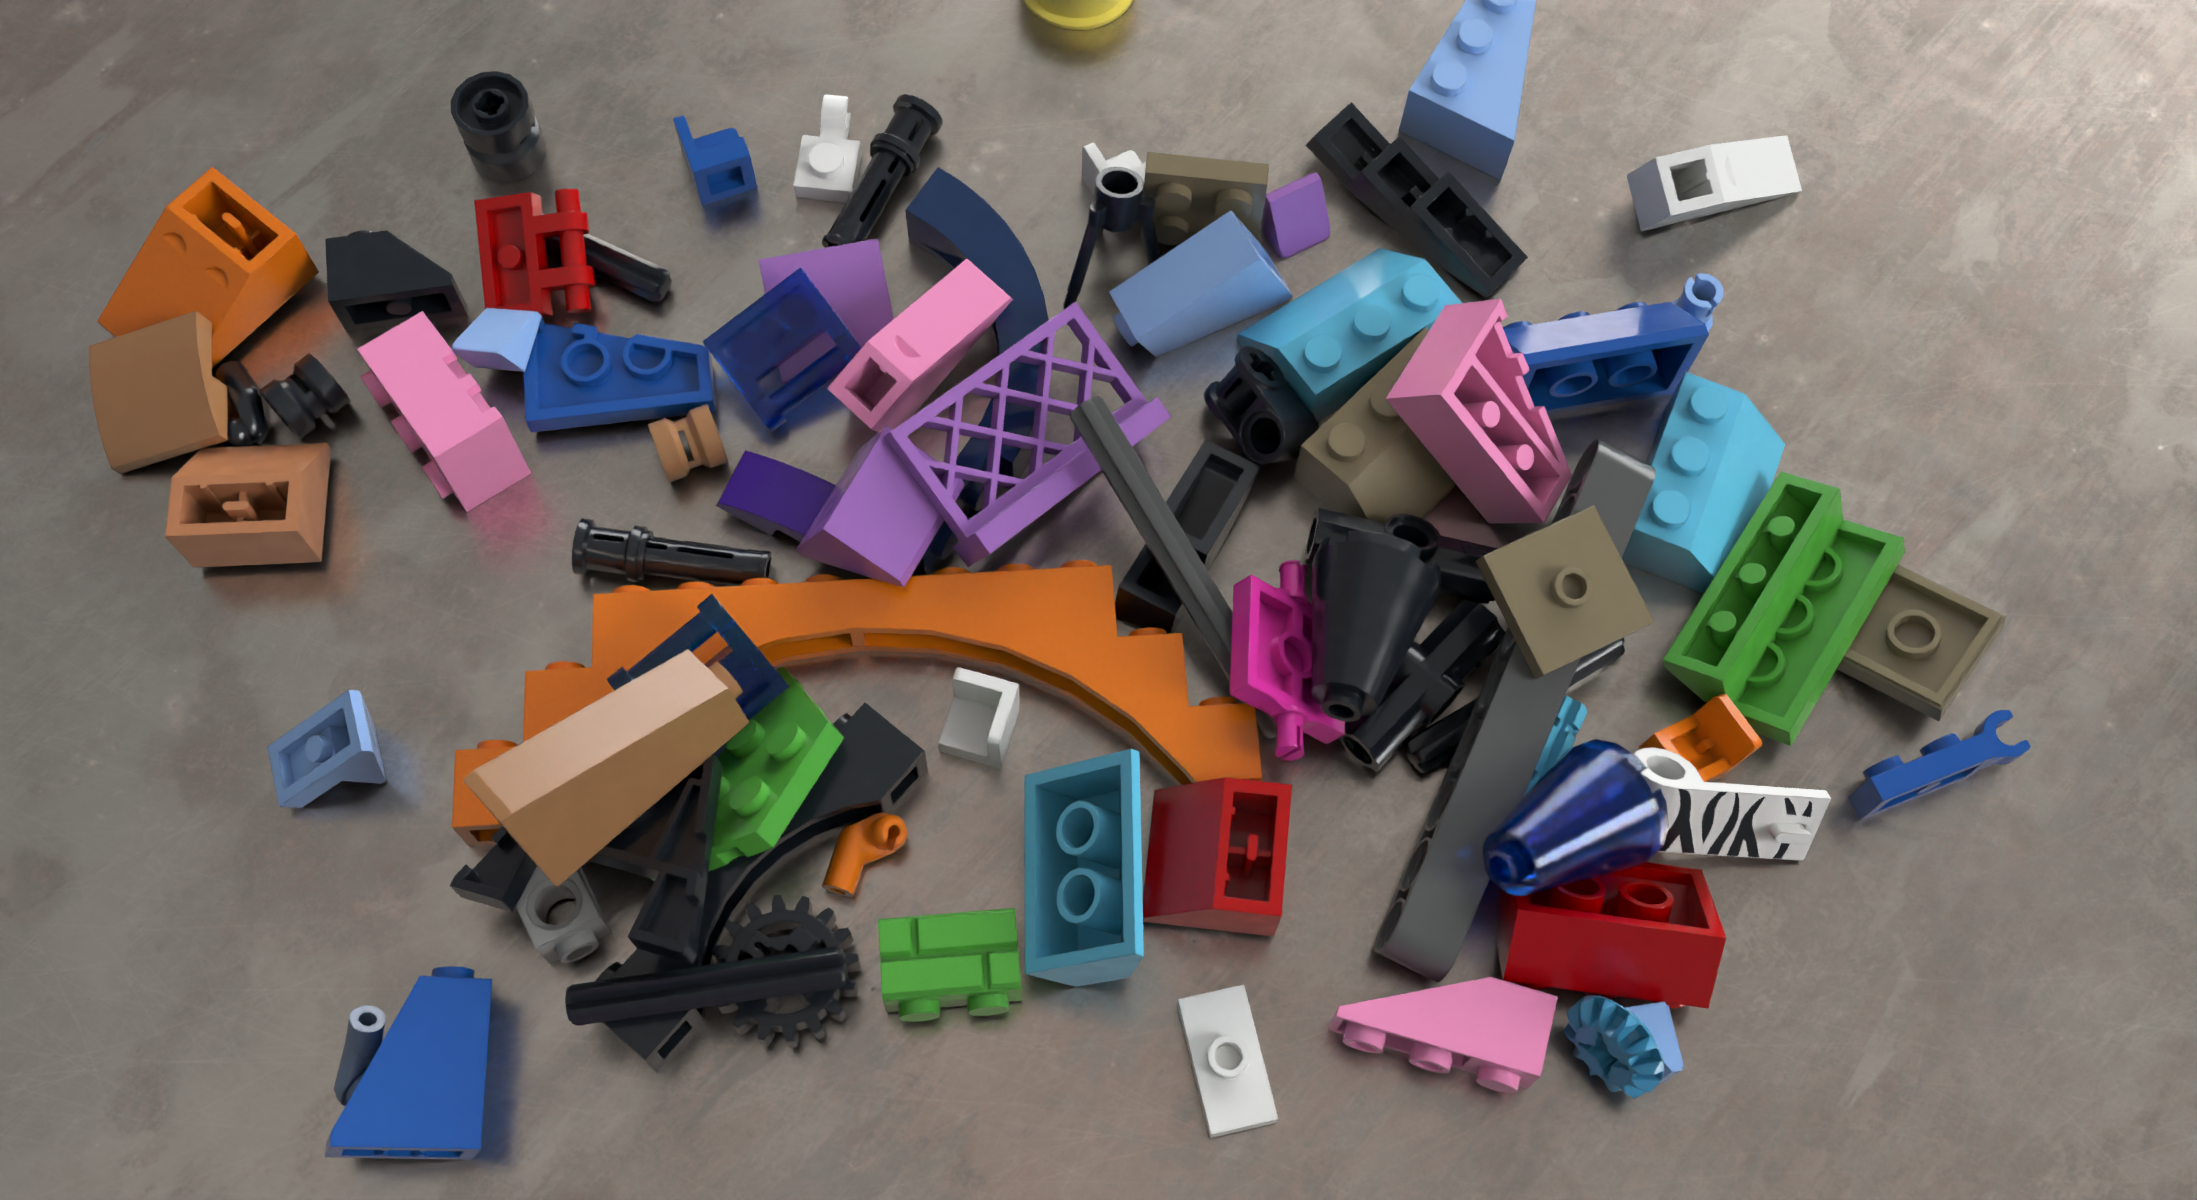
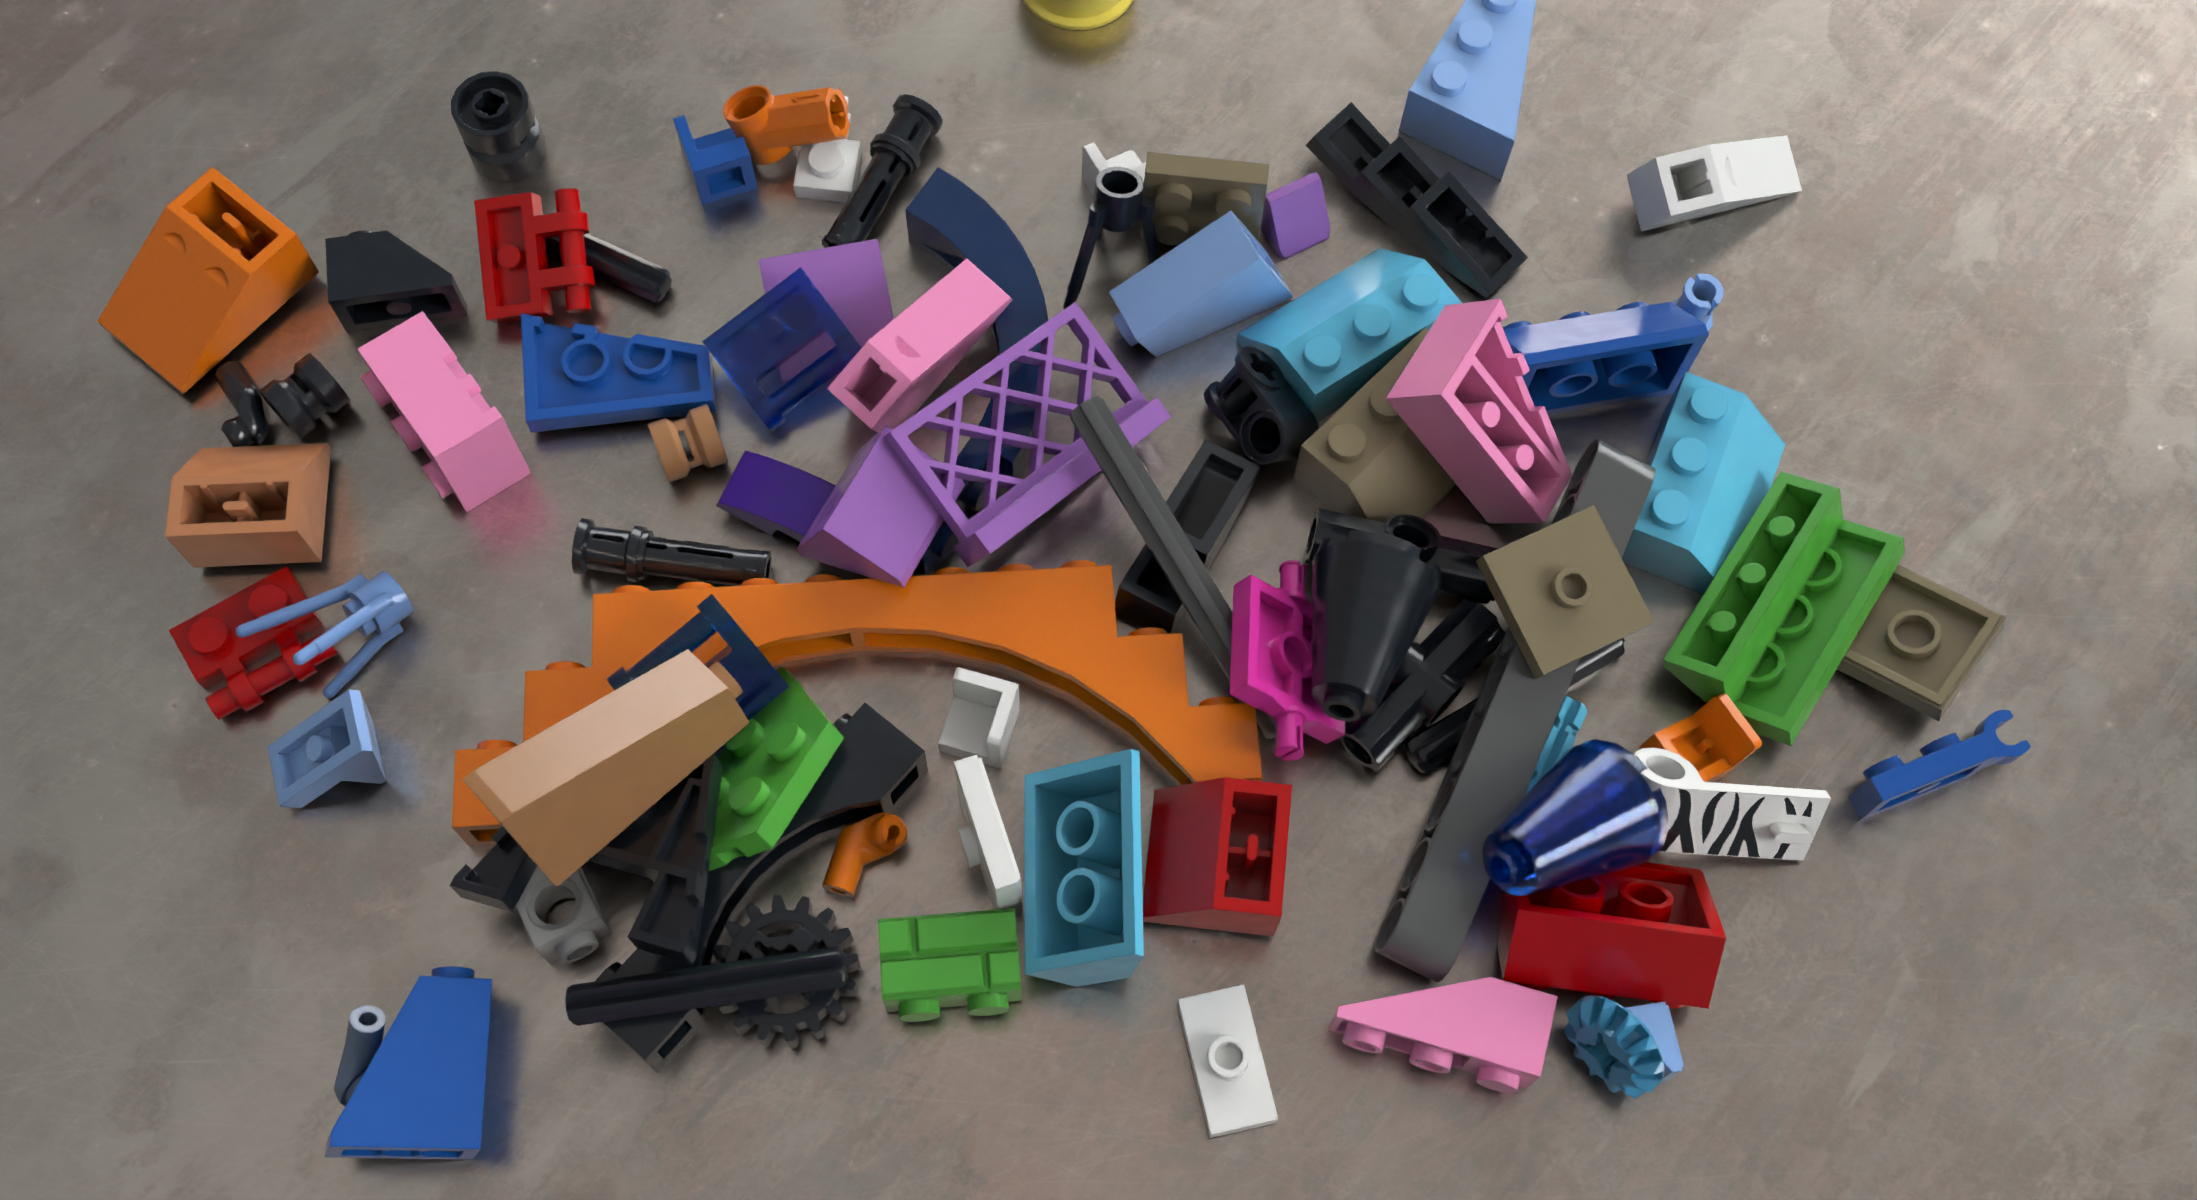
medium nougat slope [89,311,228,474] -> none
light blue slope [451,308,542,372] -> none
none -> red plate [169,566,338,720]
none -> medium blue plant [235,571,414,698]
none -> orange piece [722,85,850,165]
none -> white plate [954,755,1023,918]

